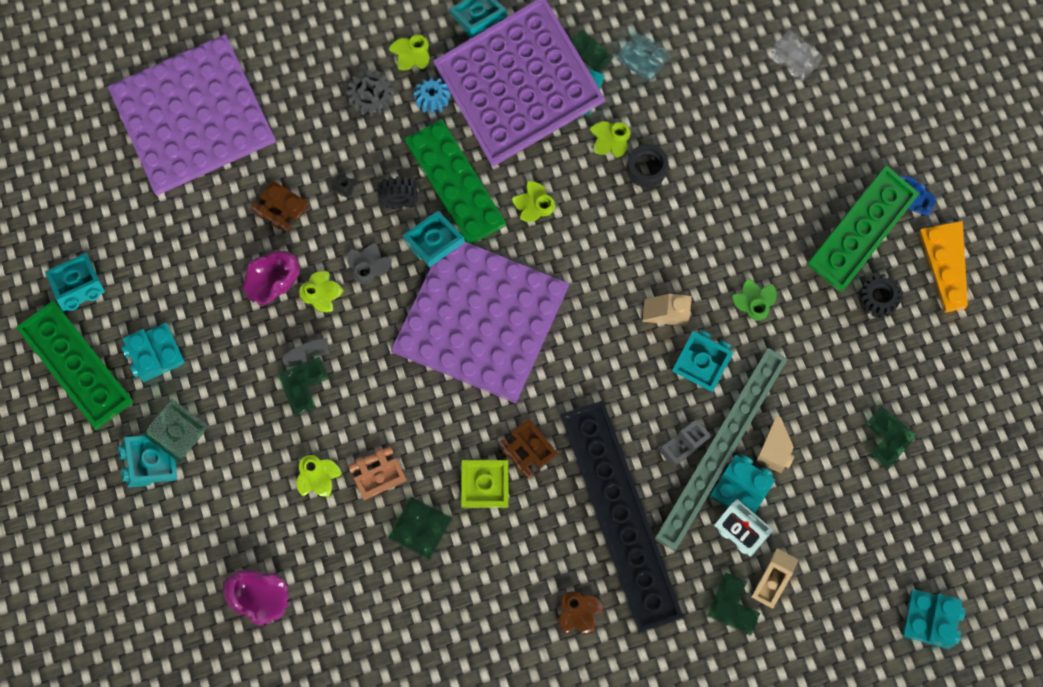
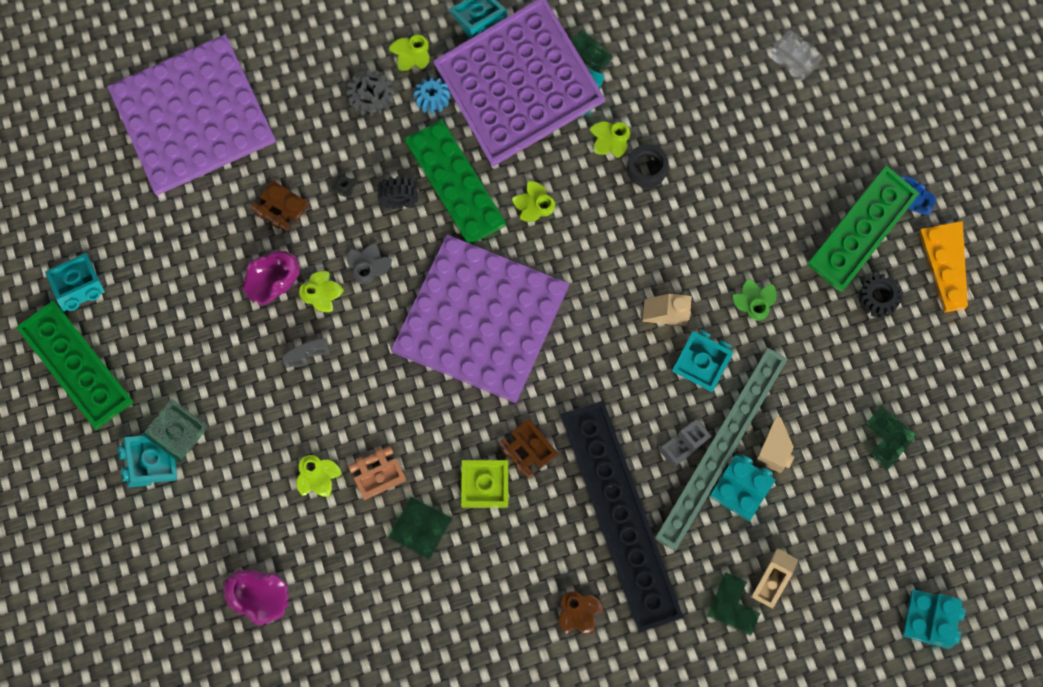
teal plate [121,323,186,383] -> none
clear green plate [277,357,329,417] -> none
teal plate [403,211,465,267] -> none
clear light blue plate [616,33,672,83] -> none
light aqua brick [714,499,773,557] -> none

